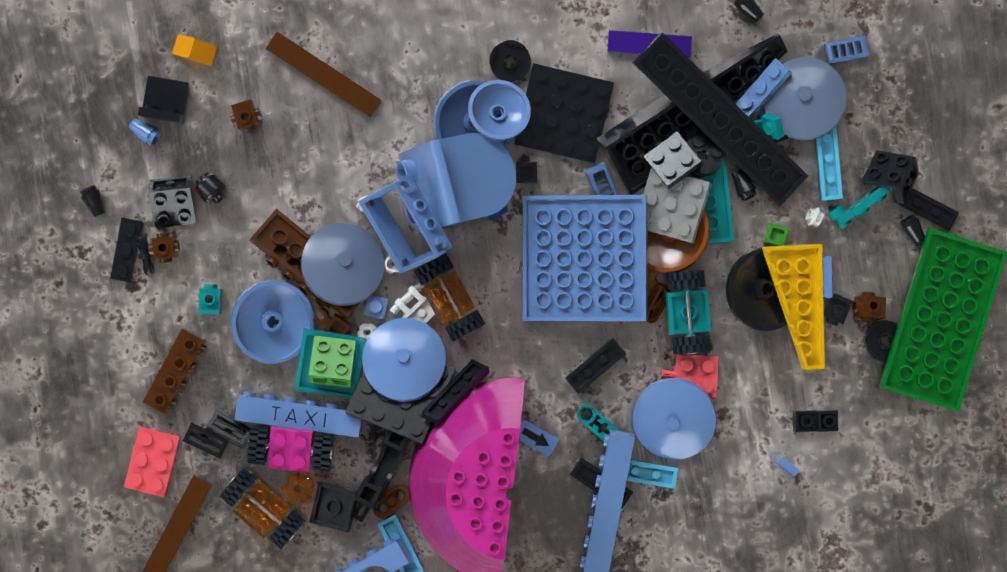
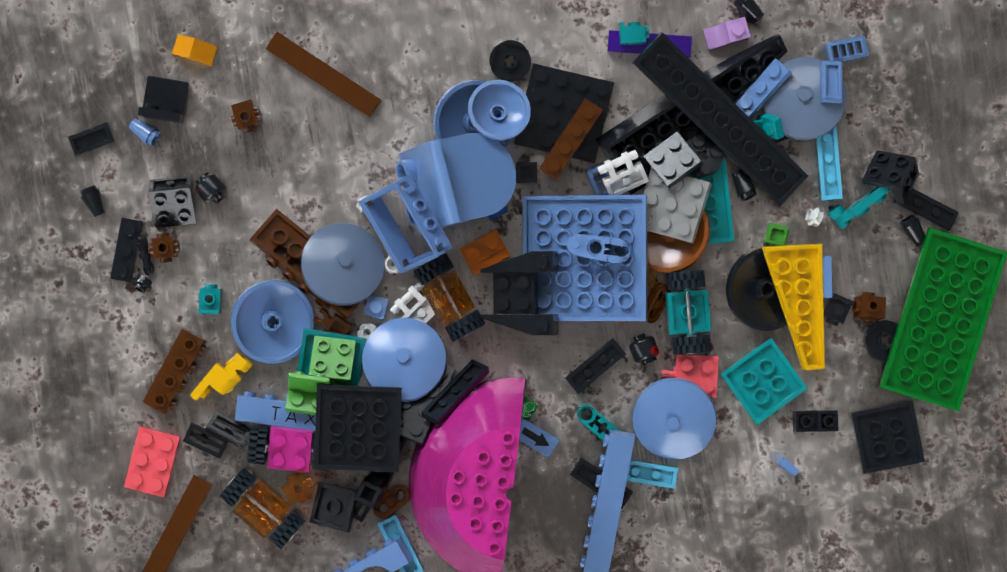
none -> black tile [68,122,115,156]
none -> black plate [132,275,152,293]
none -> yellow plate [190,353,253,401]
none -> bright green bracket [285,371,330,416]
none -> black plate [314,384,402,472]
none -> orange plate [460,229,510,275]
none -> black wedge [480,251,559,335]
none -> green tile [521,397,537,418]
none -> reddish brown brick [539,98,603,181]
none -> medium blue piece [567,234,632,263]
none -> white plate [597,150,649,195]
none -> teal brick [619,22,650,45]
none -> black head [629,333,660,366]
none -> lavender arch [703,17,750,50]
none -> teal plate [720,338,808,425]
none -> medium blue tile [820,60,843,104]
none -> black plate [850,400,925,474]

